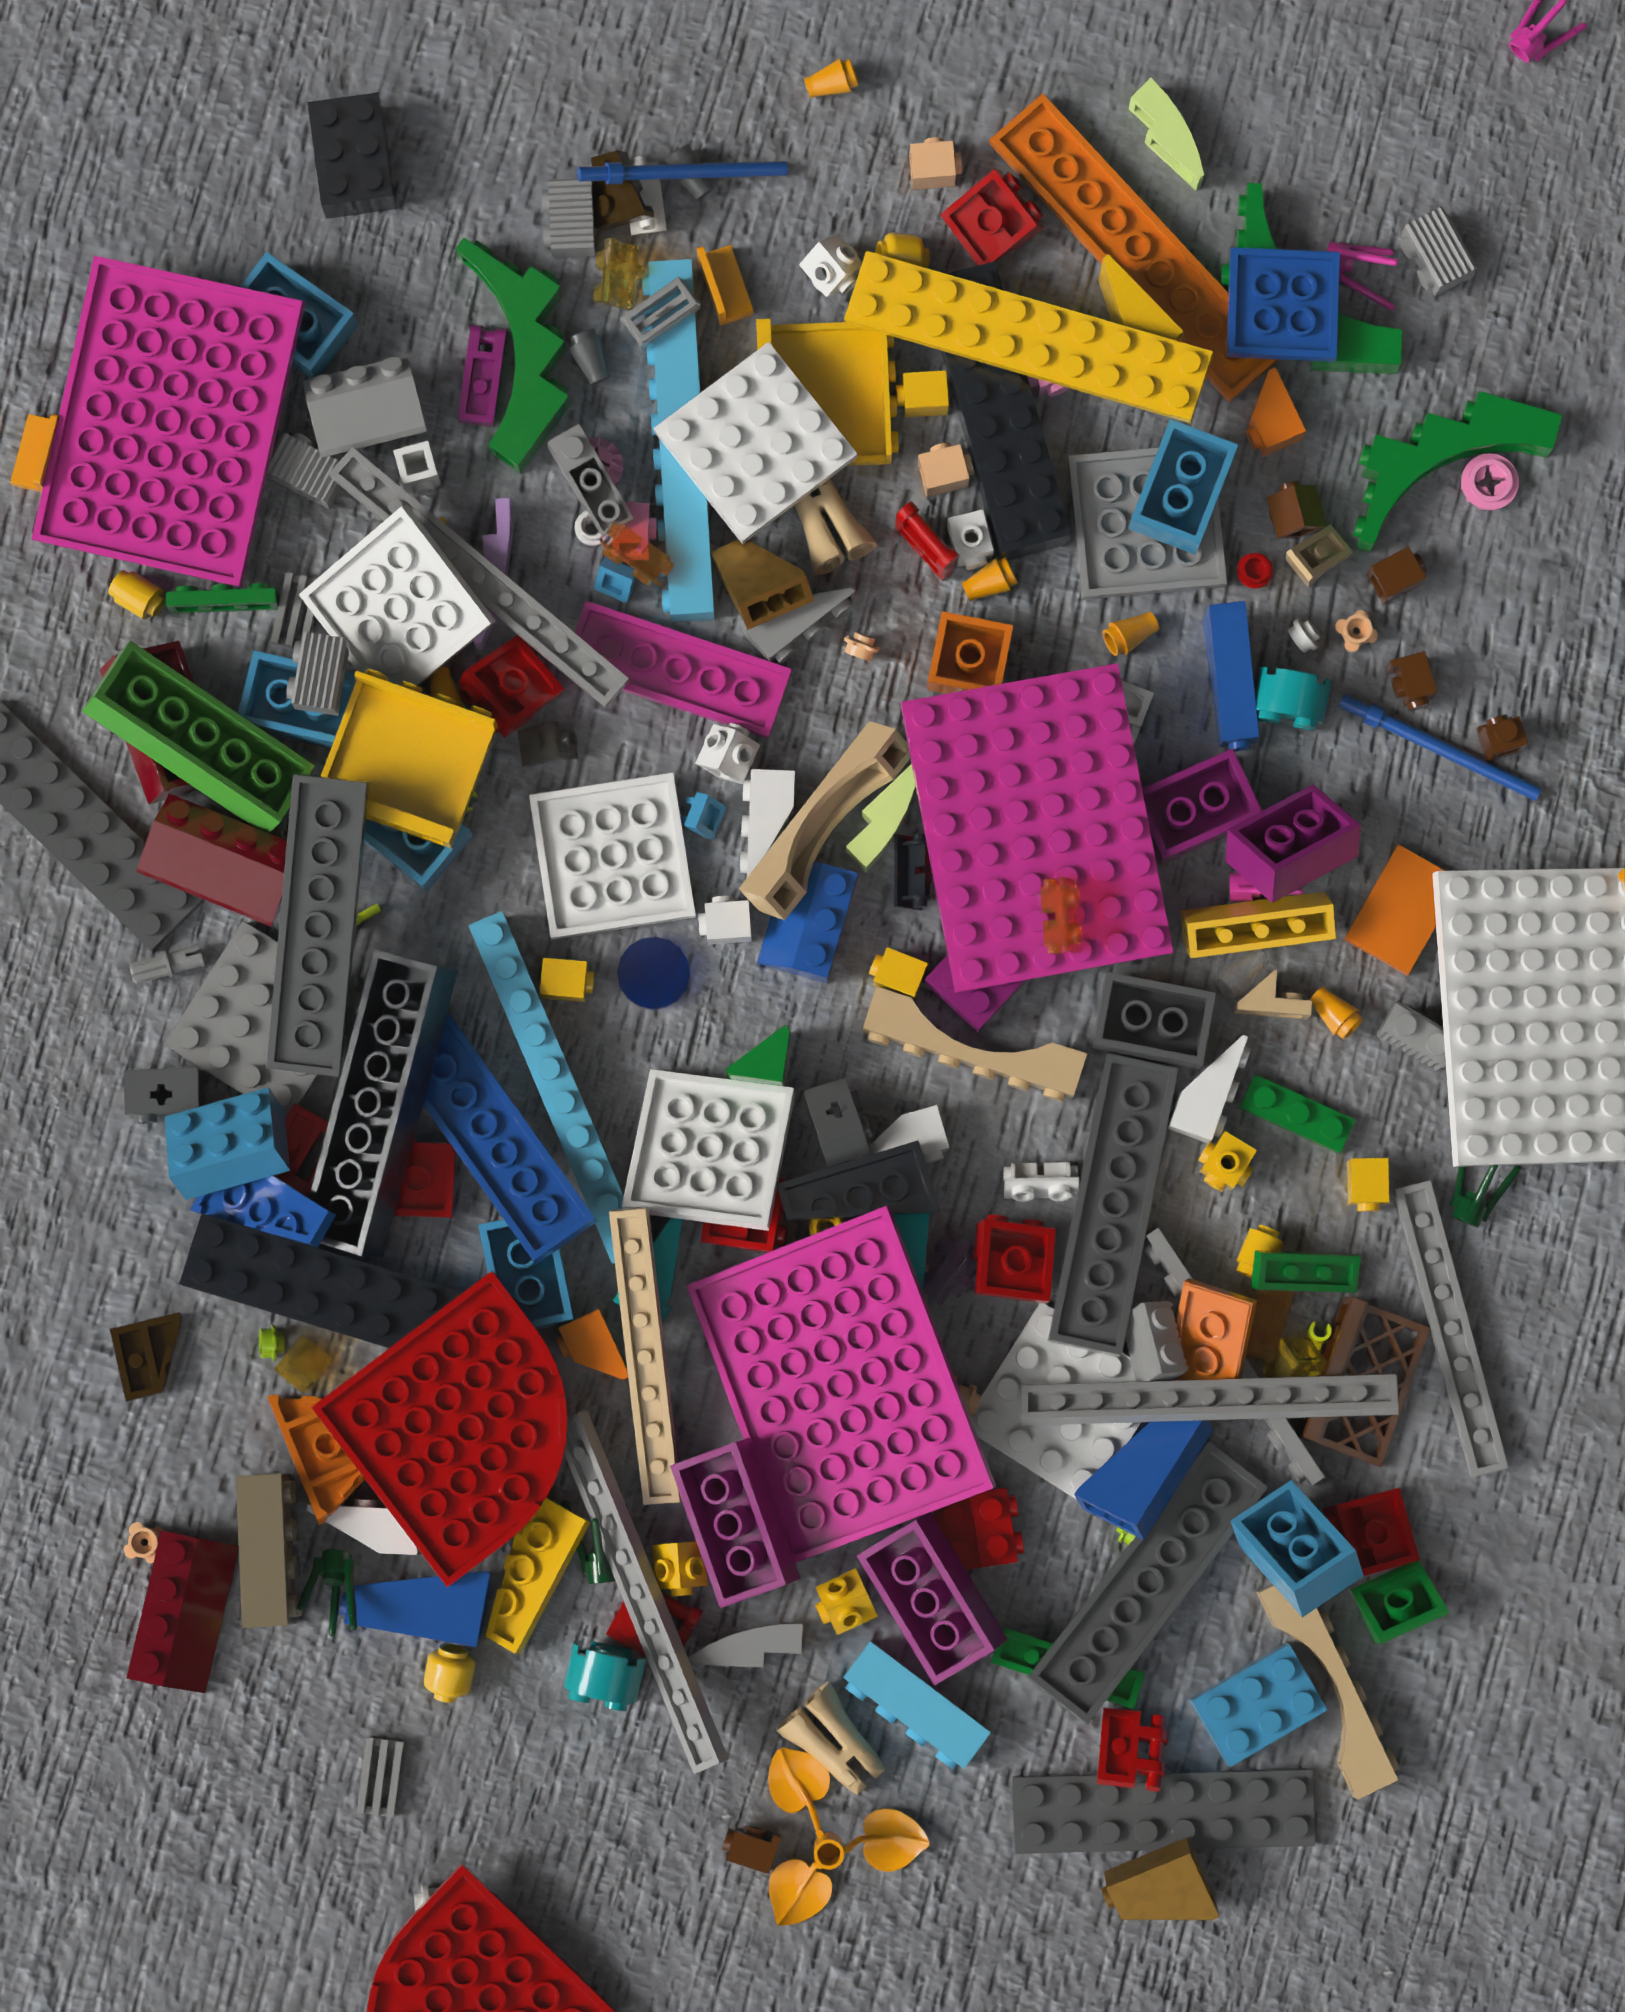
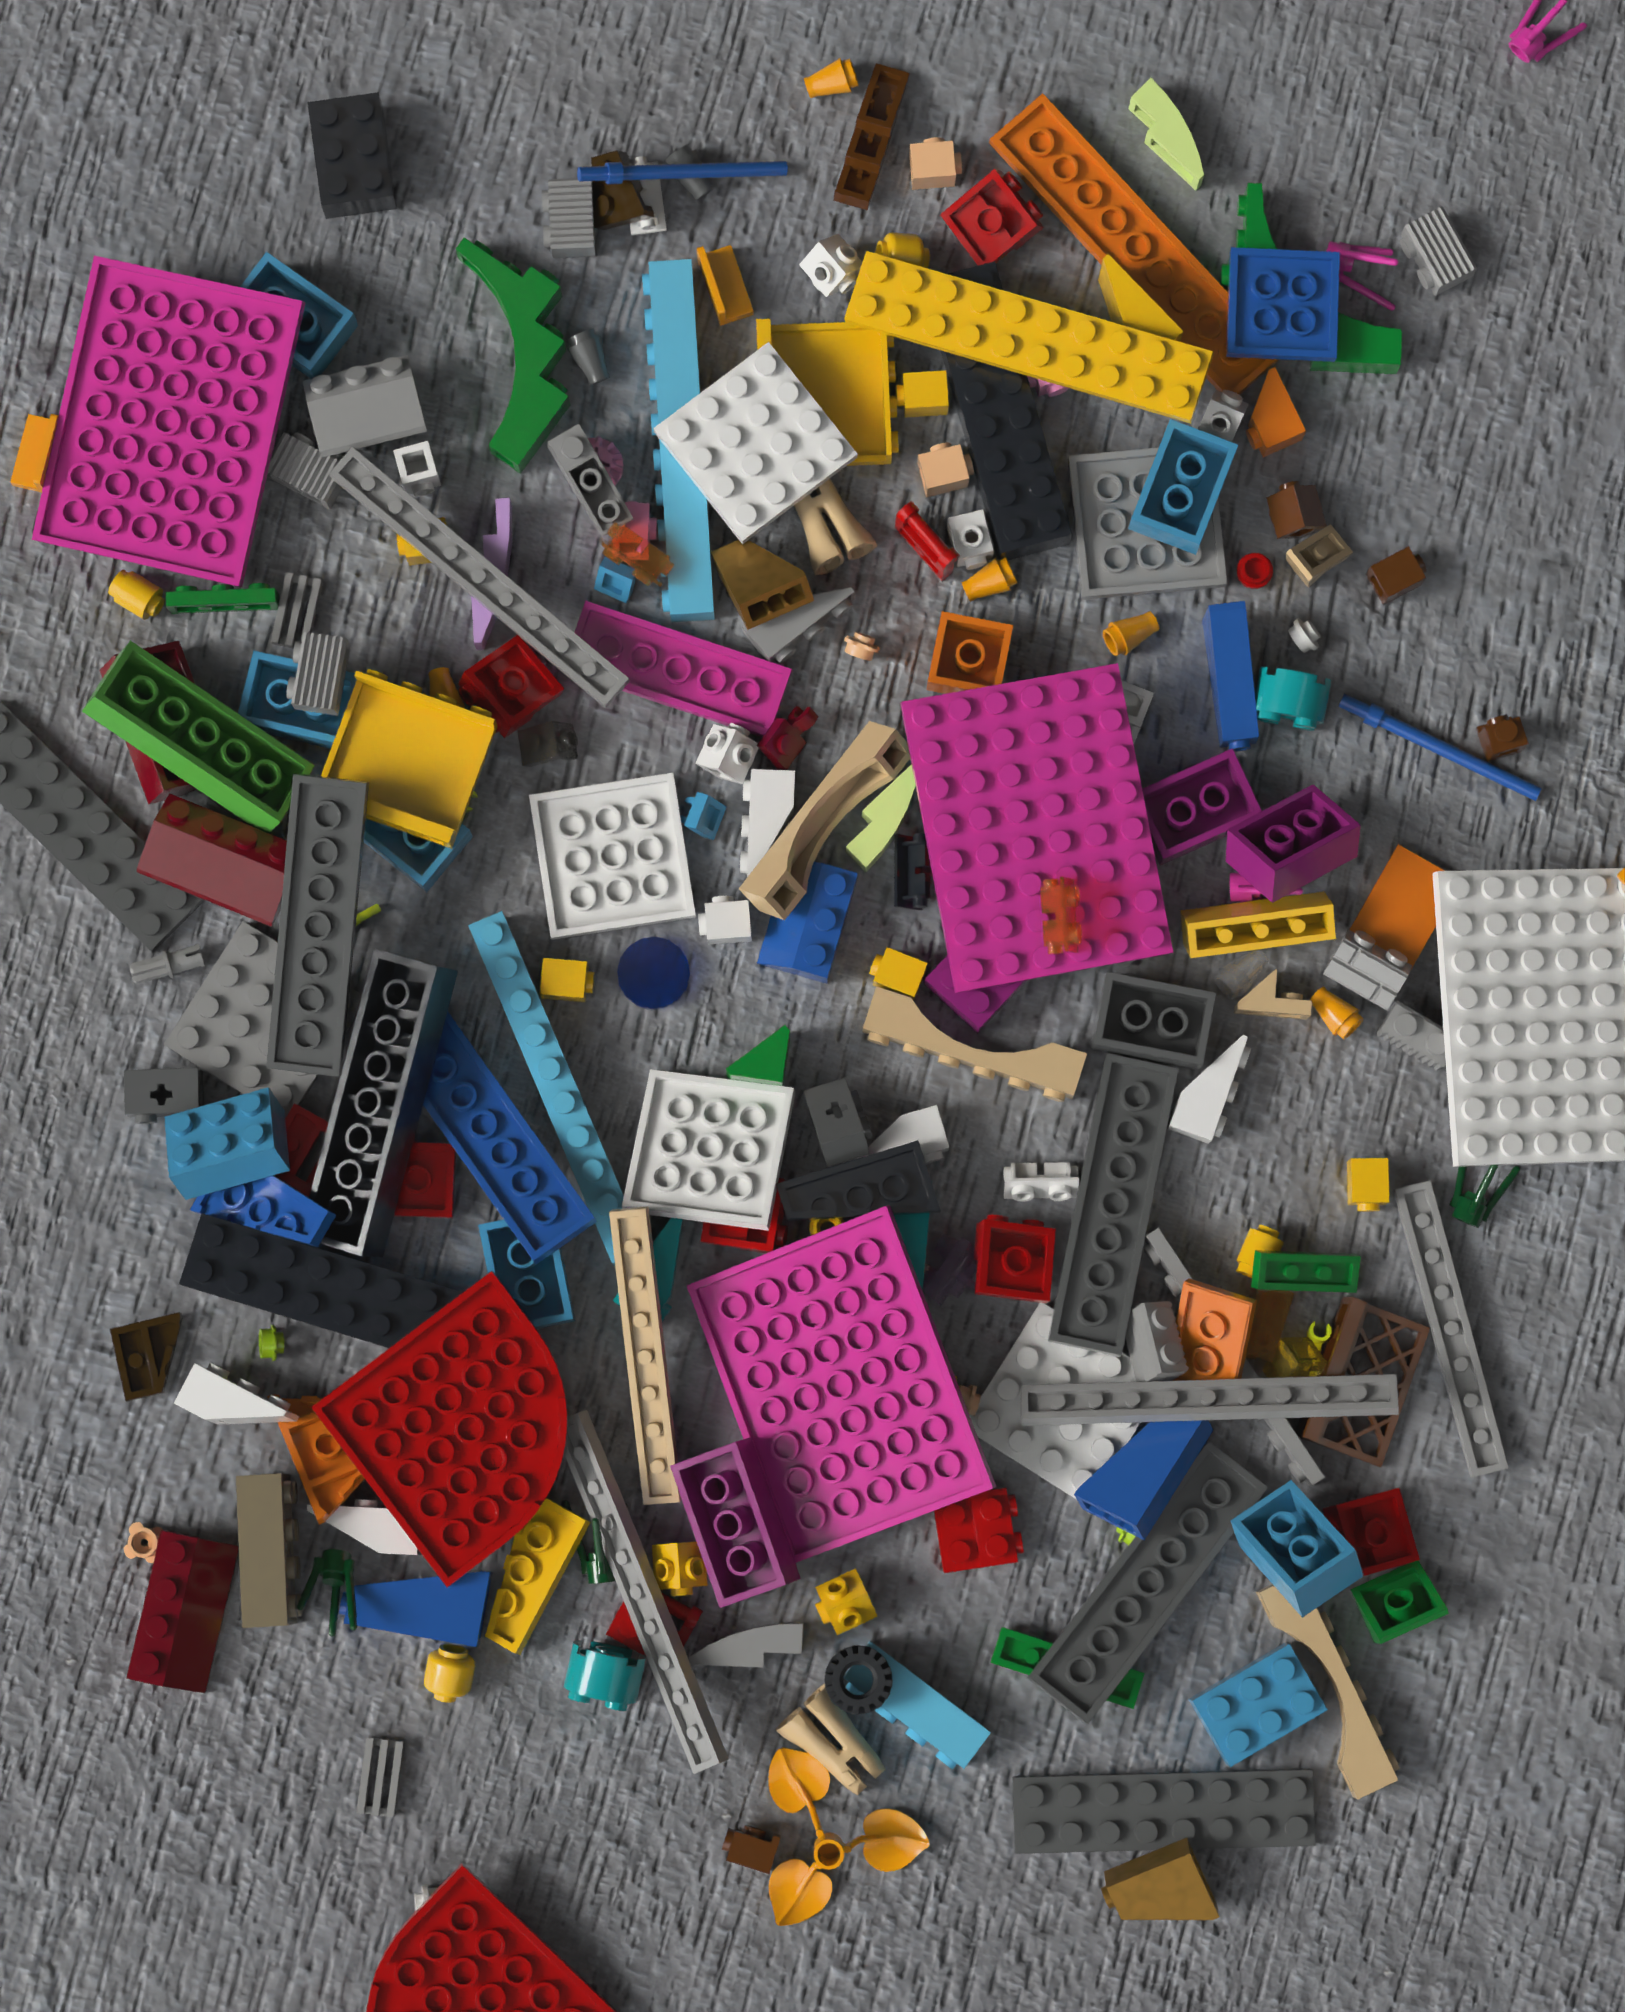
clear yellow panel [273,1335,333,1394] -> none
white plate [299,505,496,686] -> none
magenta plate [457,324,508,427] -> none
orange slope [556,1309,629,1381] -> none
white plate [574,511,610,546] -> none
clear yellow hips [593,238,647,311] -> none
light grey tile [620,277,701,349] -> none
magenta brick [857,1512,1008,1686] -> none
red plate [1096,1707,1169,1792] -> none
yellow brick [1198,1131,1257,1192] -> none
green plate [1238,1074,1355,1154] -> none
light nougat plate [1335,610,1378,652] -> none
green arch [1353,391,1563,553] -> none
reddish brown brick [1385,651,1437,711] -> none
bright pink gear [1460,453,1519,511] -> none
none -> white slope [174,1362,300,1425]
none -> dark red plate [756,706,819,770]
none -> black tyre [824,1645,893,1715]
none -> reddish brown slope [833,63,910,210]
none -> white brick [1198,390,1249,442]
none -> light grey brick [1323,929,1412,1010]

